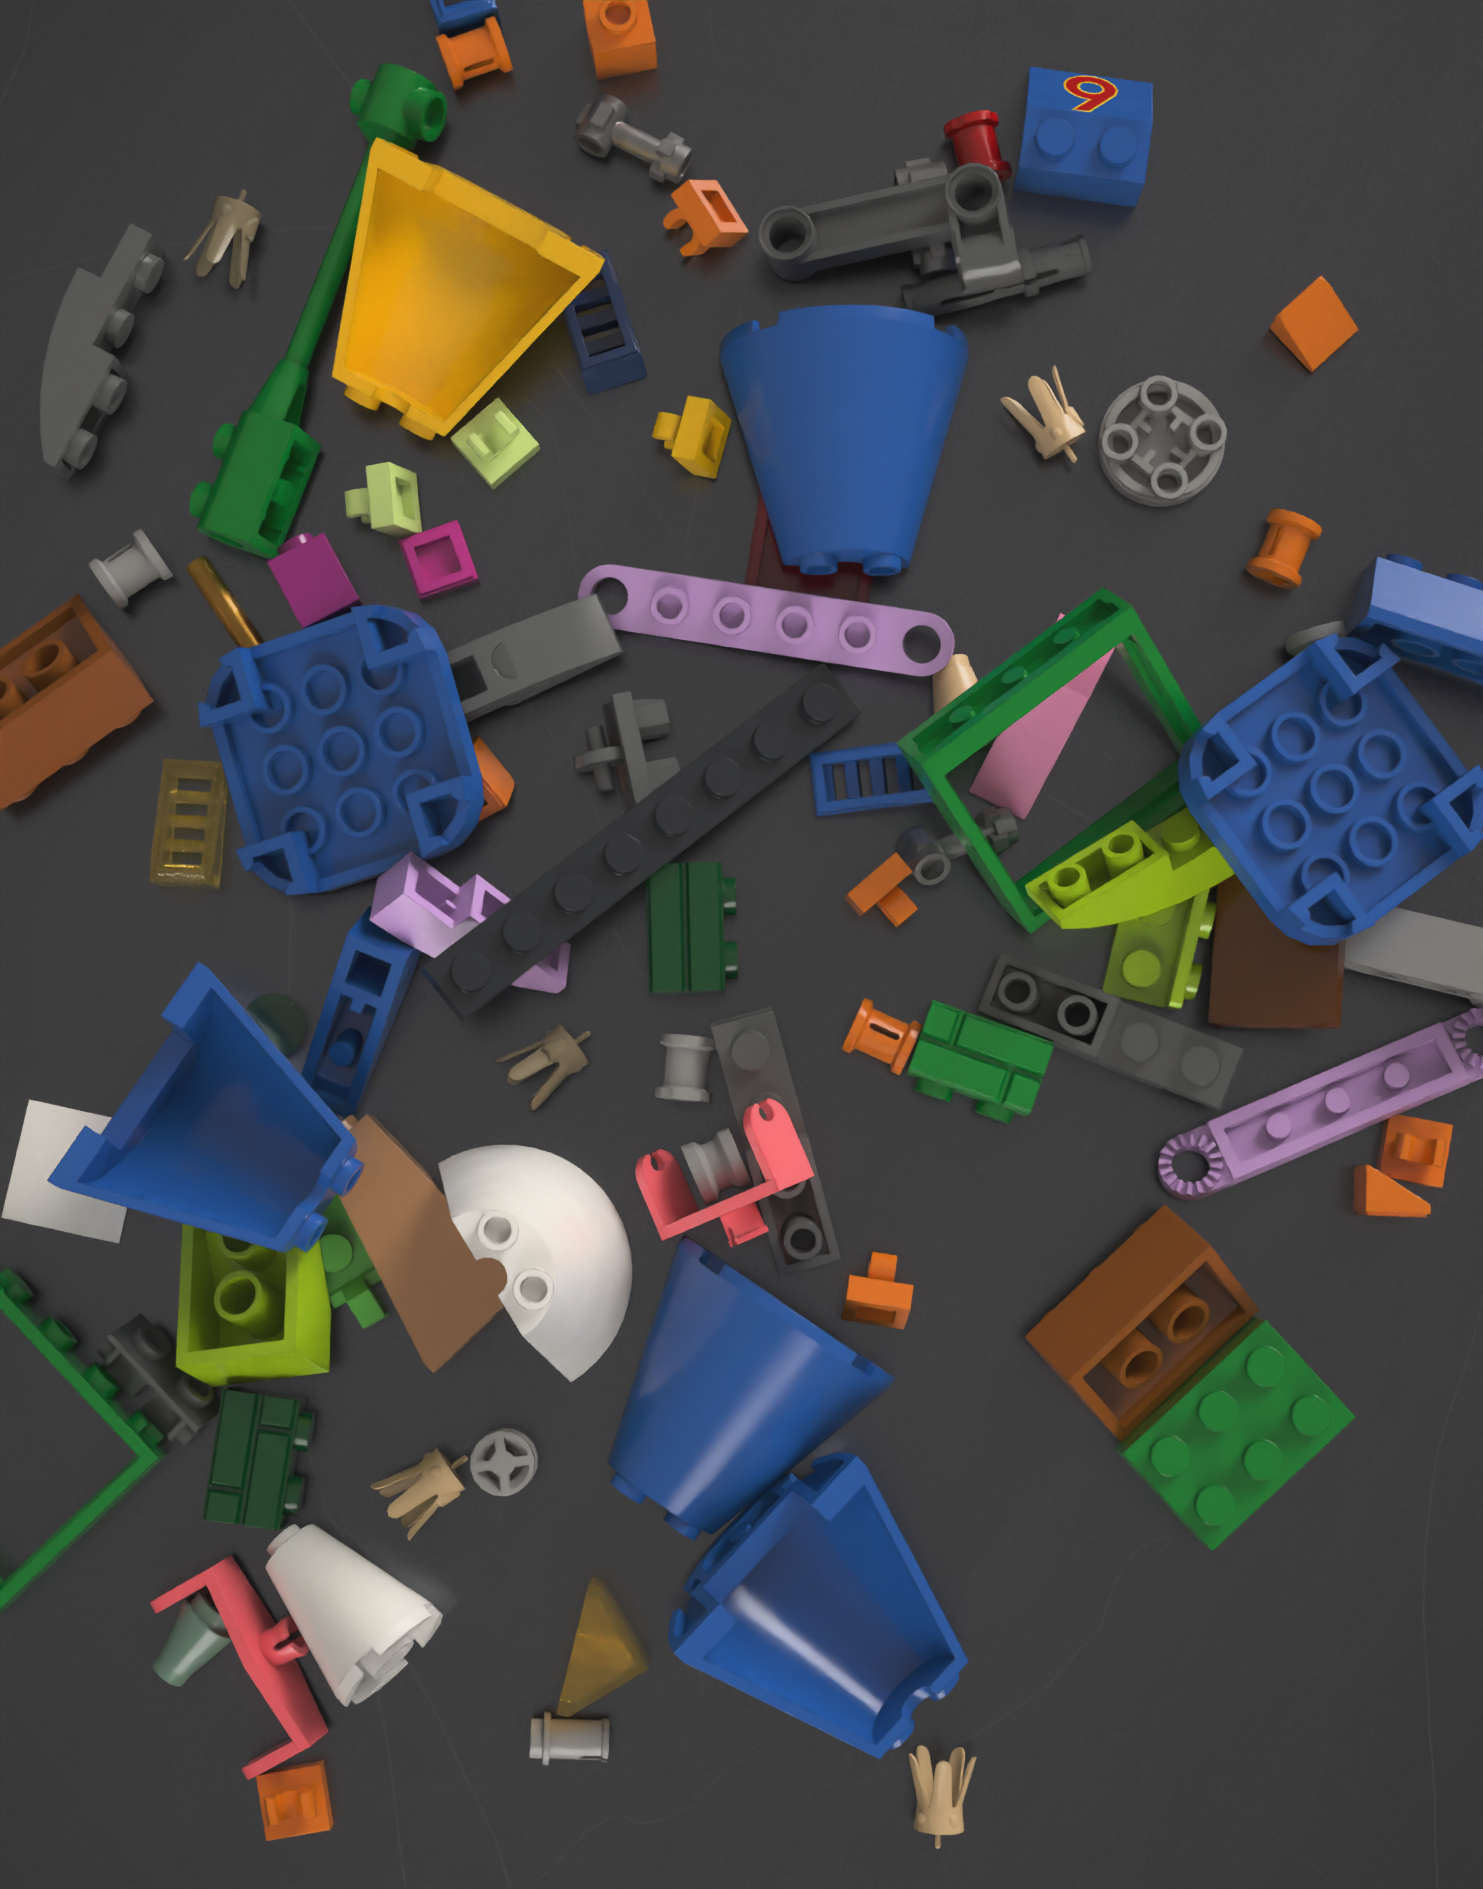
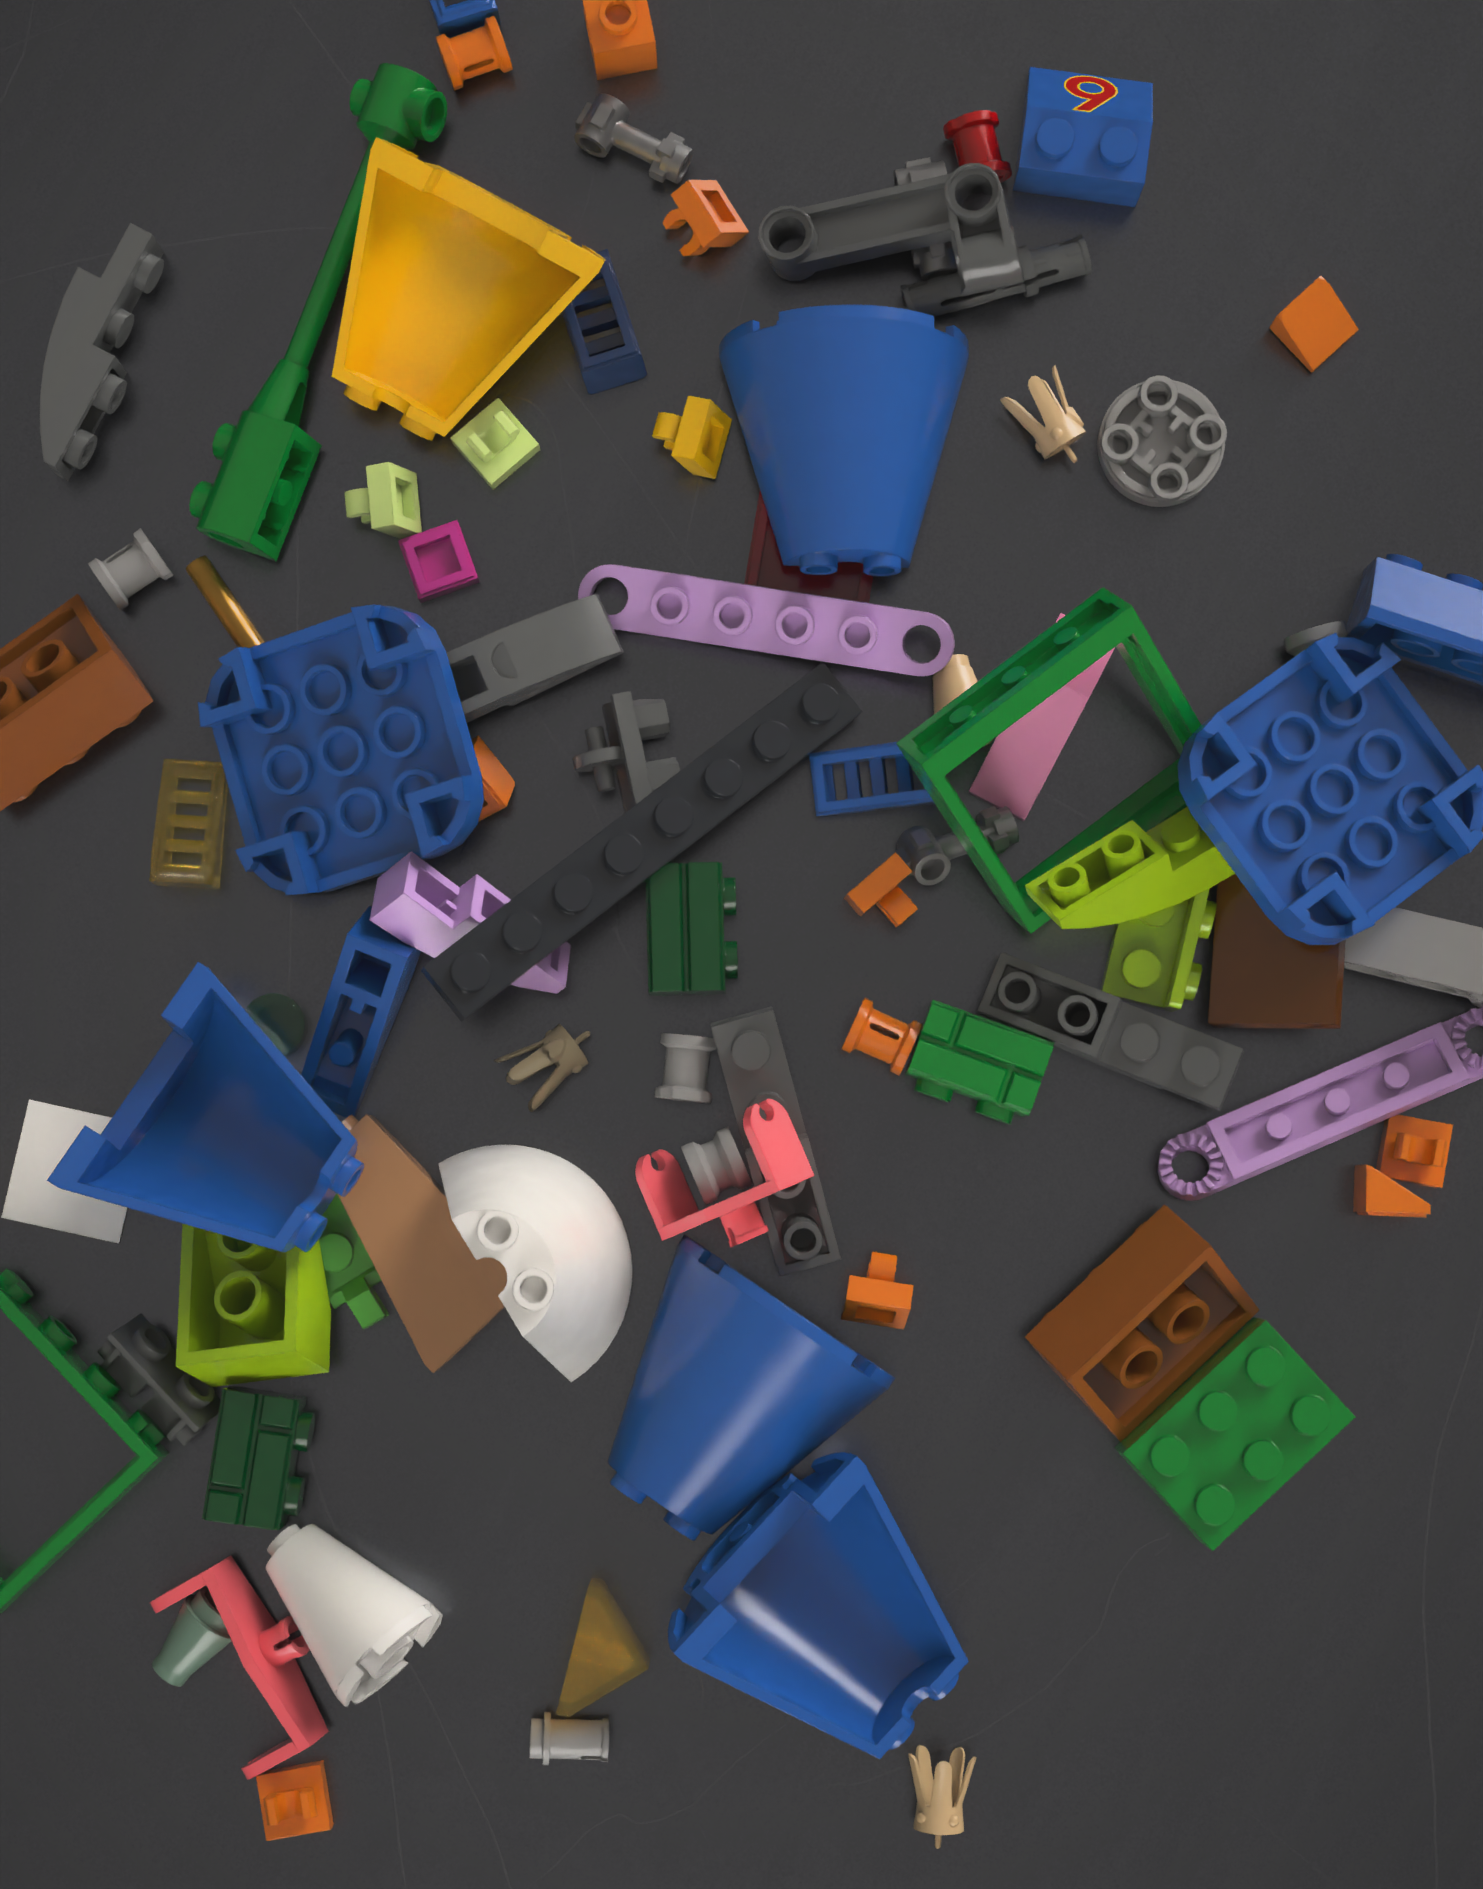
dark tan piece [182,189,262,289] -> none
magenta brick [267,532,364,629] -> none
tan piece [370,1447,469,1541] -> none
light grey wheel [470,1428,538,1496] -> none
orange bush [1245,508,1323,590] -> none

